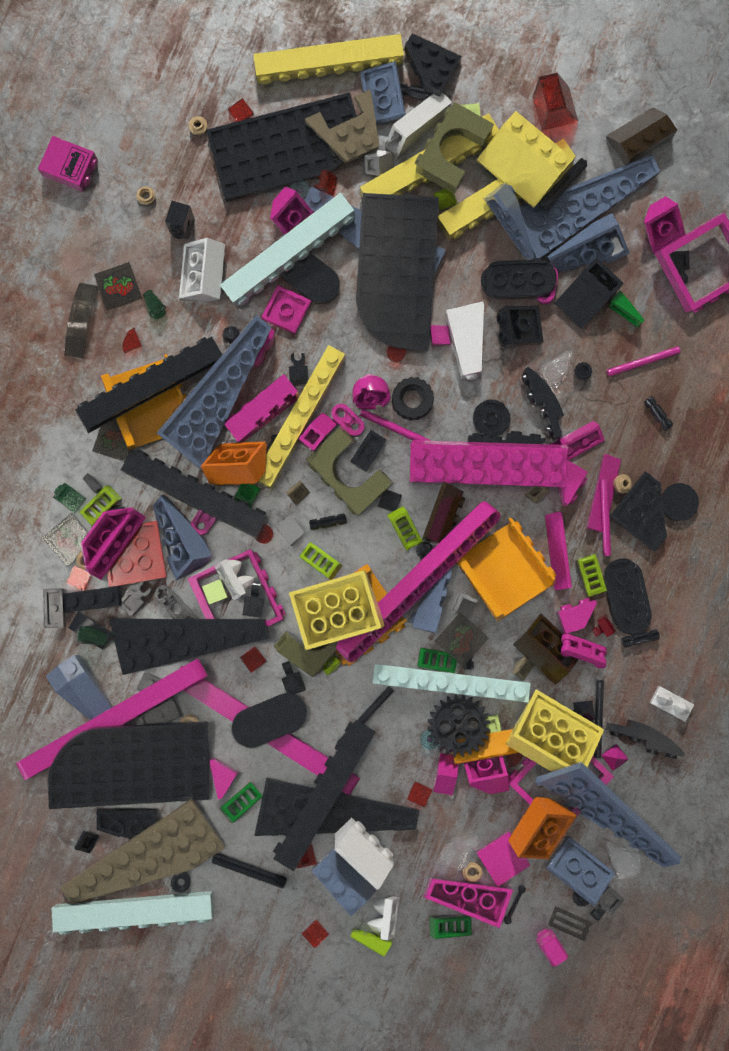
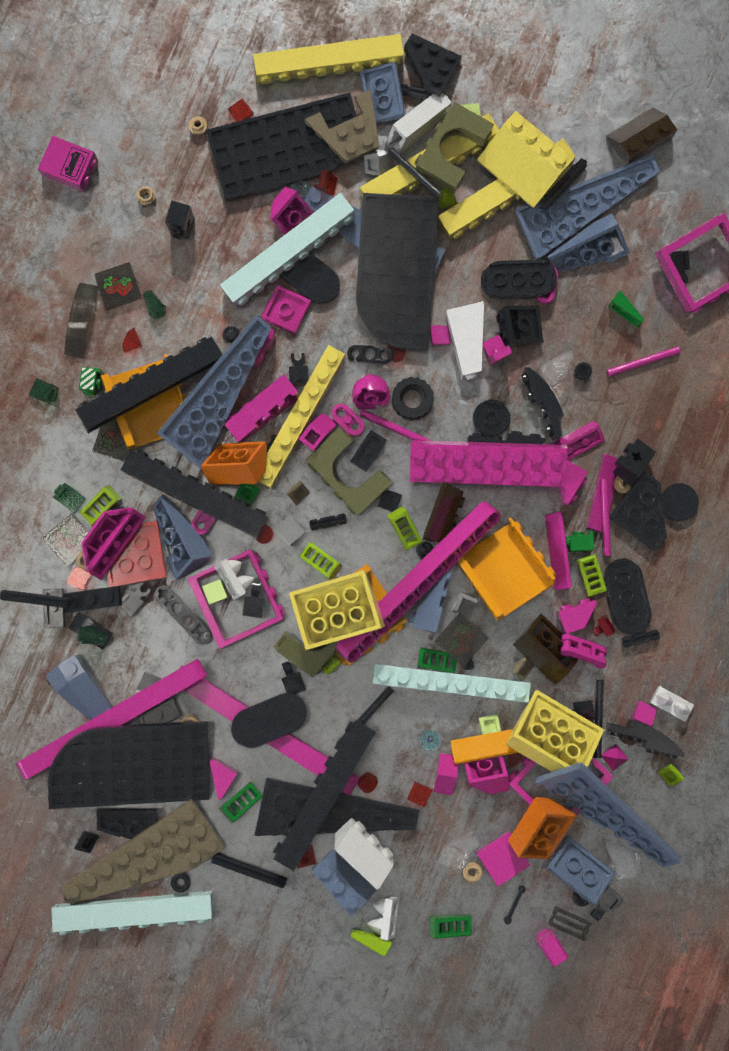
black tile [83,473,102,494] -> none
black wing [109,618,270,675] -> none
white slope [179,238,225,302] -> none
clear red tile [239,646,267,673] -> none
clear red tile [301,919,329,948] -> none
dark pink wedge [423,878,513,928] -> none
black gear [427,694,491,758] -> none
sand blue wedge [483,183,534,260] -> none
dark tan slope [524,486,549,504] -> none
clear red slope [533,73,578,131] -> none
black slope [554,257,624,329] -> none
dark pink slope [644,196,685,253] -> none
black axle [644,396,673,431] -> none
none -> black axle [0,590,71,608]
none -> clear green bracket [28,378,59,405]
none -> green brick [79,367,104,397]
none -> black piece [347,345,394,364]
none -> clear red tile [358,772,378,793]
none -> black bar [388,148,443,199]
none -> dark pink slope [483,335,513,365]
none -> green brick [565,531,594,552]
none -> black brick [612,438,656,486]
none -> dark pink slope [631,701,657,727]
none -> lime slope [658,764,685,787]

